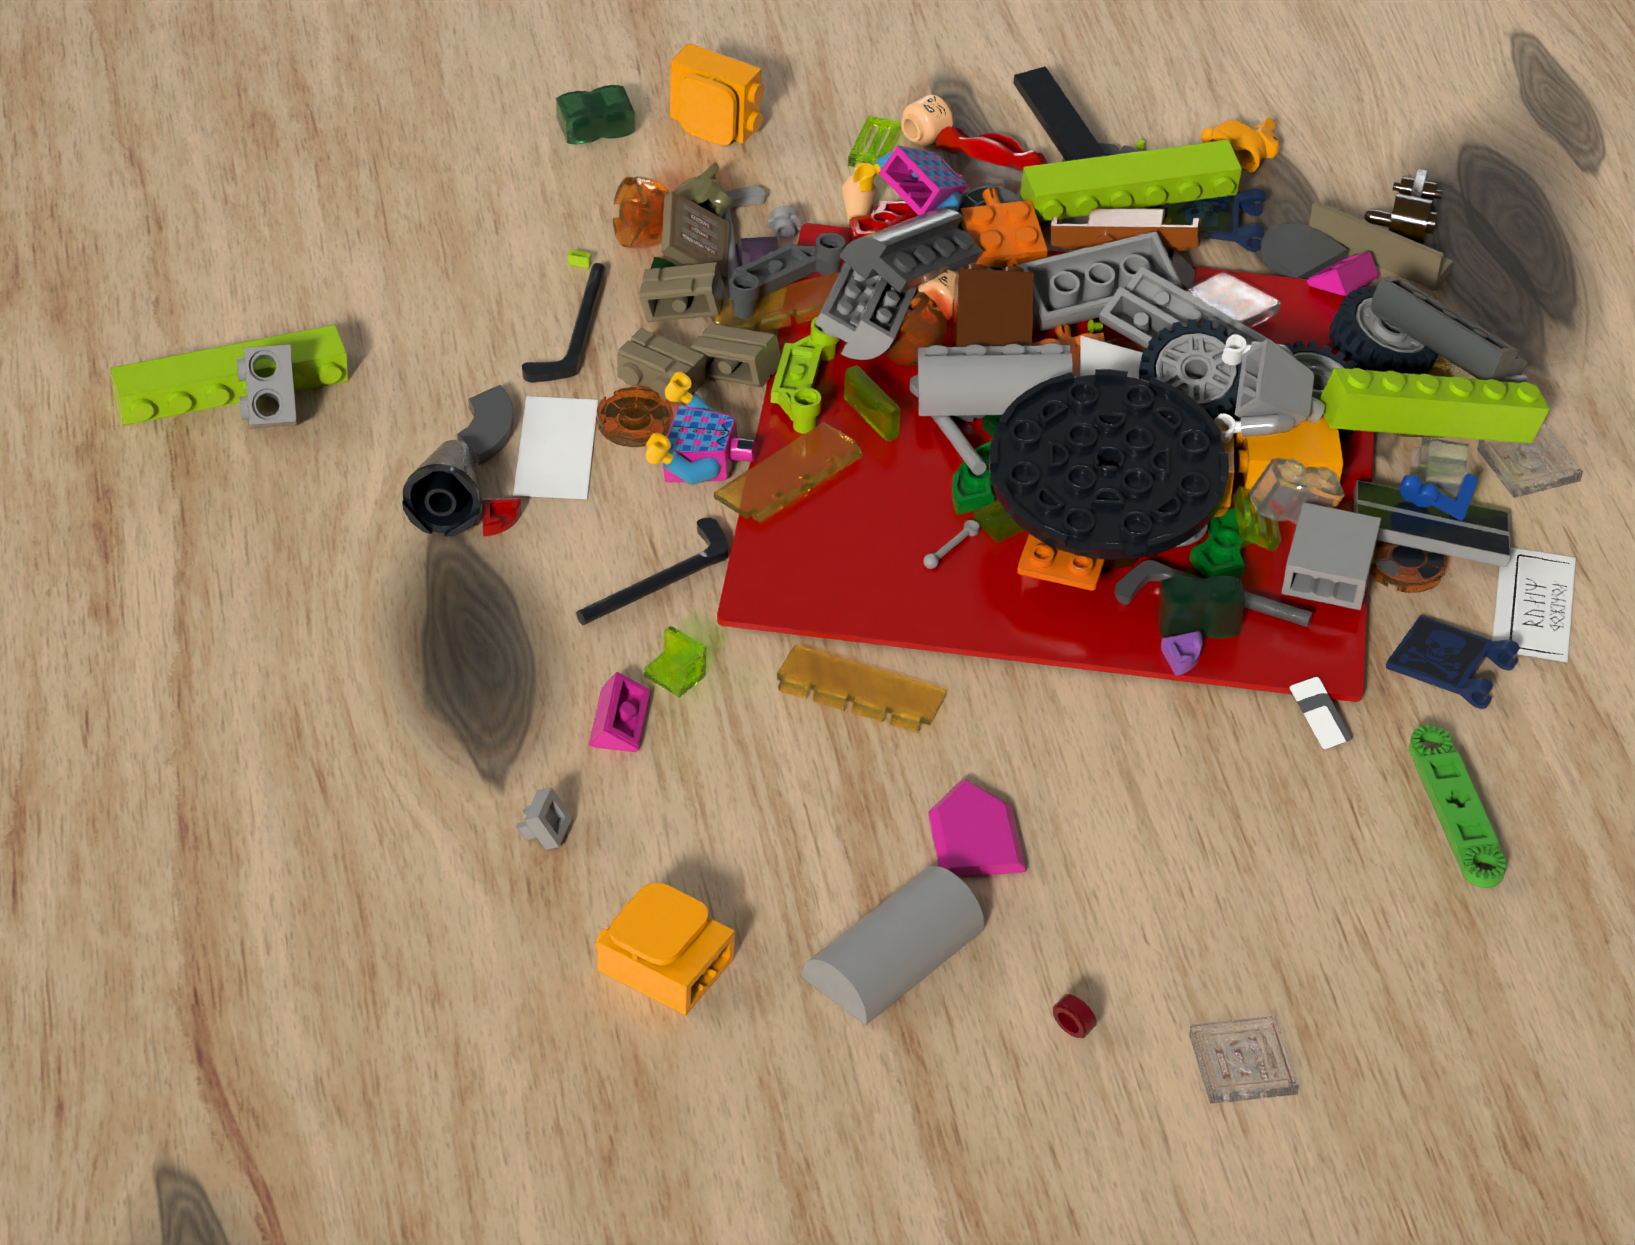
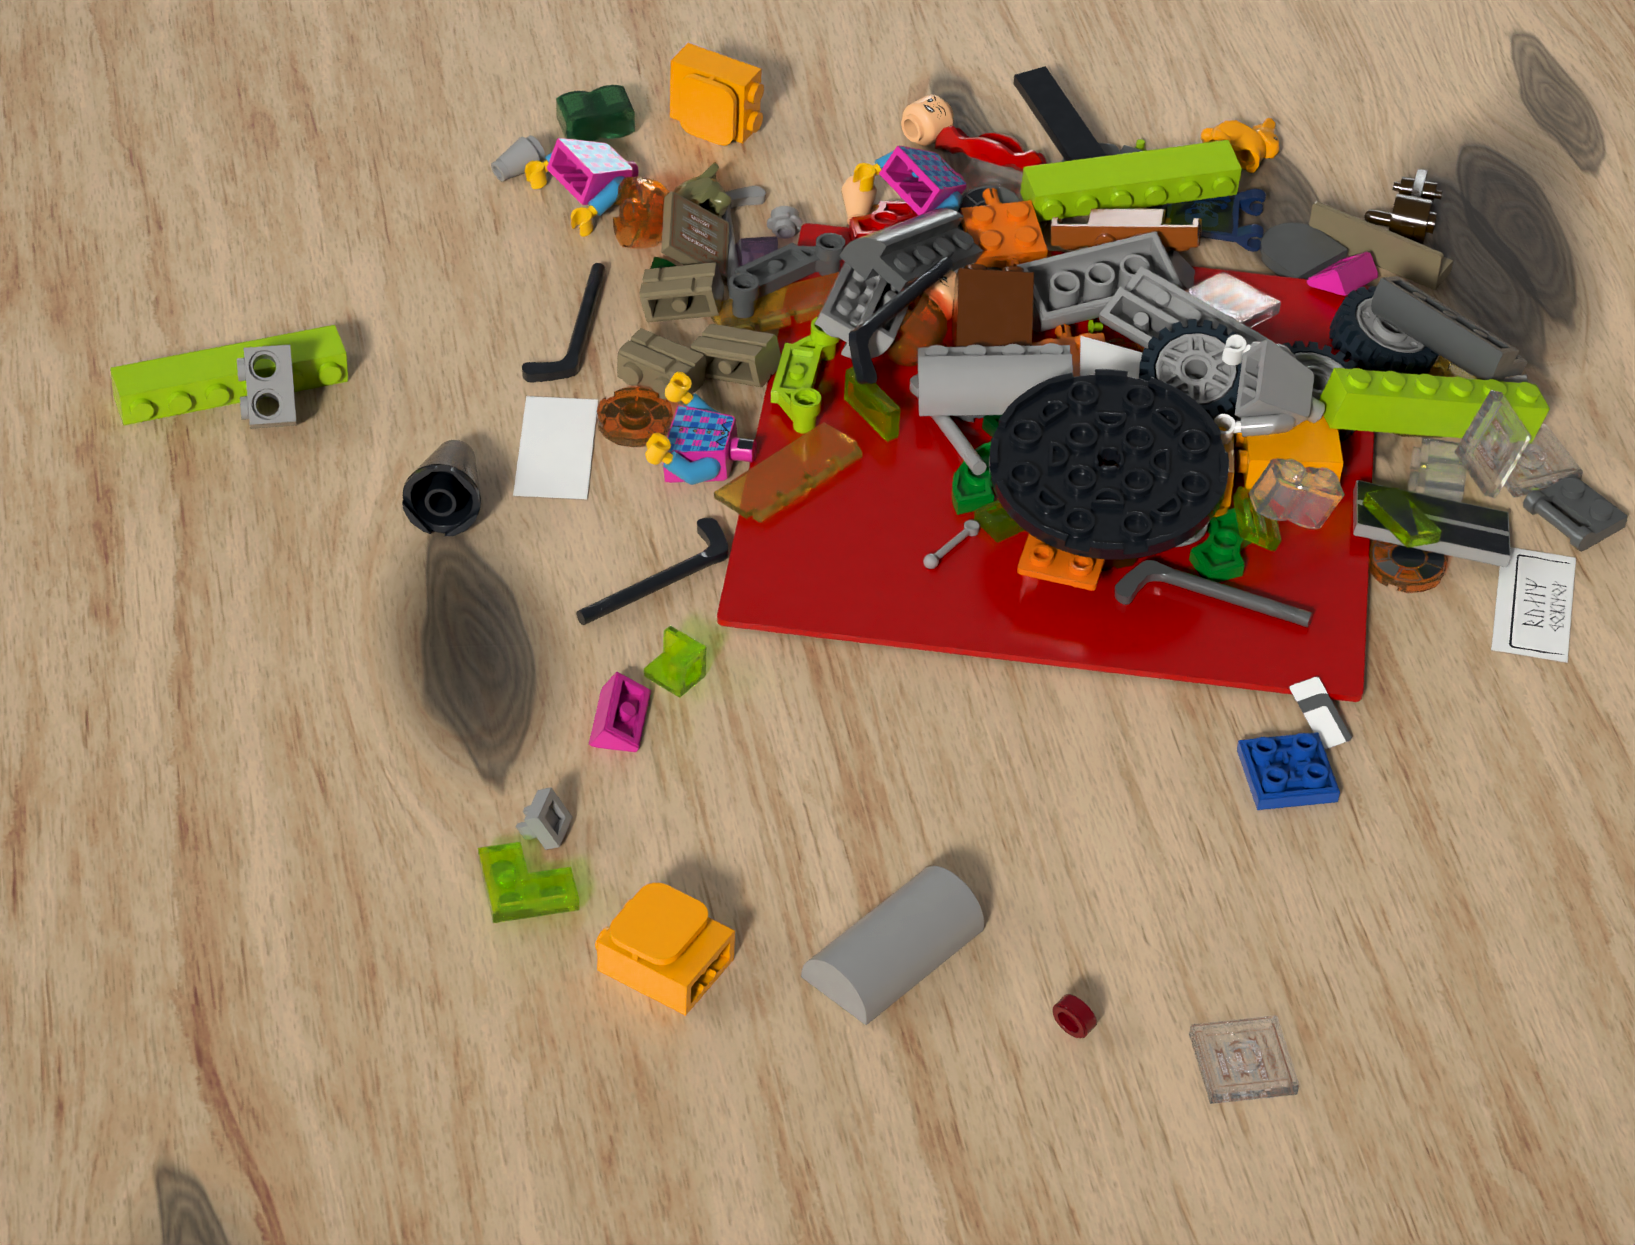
dark grey tile [457,385,513,465] -> none
red tile [482,498,521,536] -> none
lime piece [568,249,591,269] -> none
clear yellow windscreen [777,645,947,733] -> none
clear neon green tile [848,116,902,167] -> none
dark pink tile [928,778,1026,877] -> none
clear green brick [1156,575,1245,638] -> none
medium lavender tile [1161,631,1203,676] -> none
light grey brick [1281,502,1381,610] -> none
dark blue flag [1386,616,1519,709] -> none
blue piece [1399,473,1478,521] -> none
bright green piece [1409,724,1507,888] -> none
none -> clear neon green plate [478,842,579,923]
none -> light grey cone [491,135,546,182]
none -> torso [525,138,639,237]
none -> black piece [849,257,954,385]
none -> blue tile [1237,732,1340,810]
none -> tile [1362,488,1442,548]
none -> clear tile [1454,390,1532,498]
none -> dark grey plate [1523,474,1628,552]

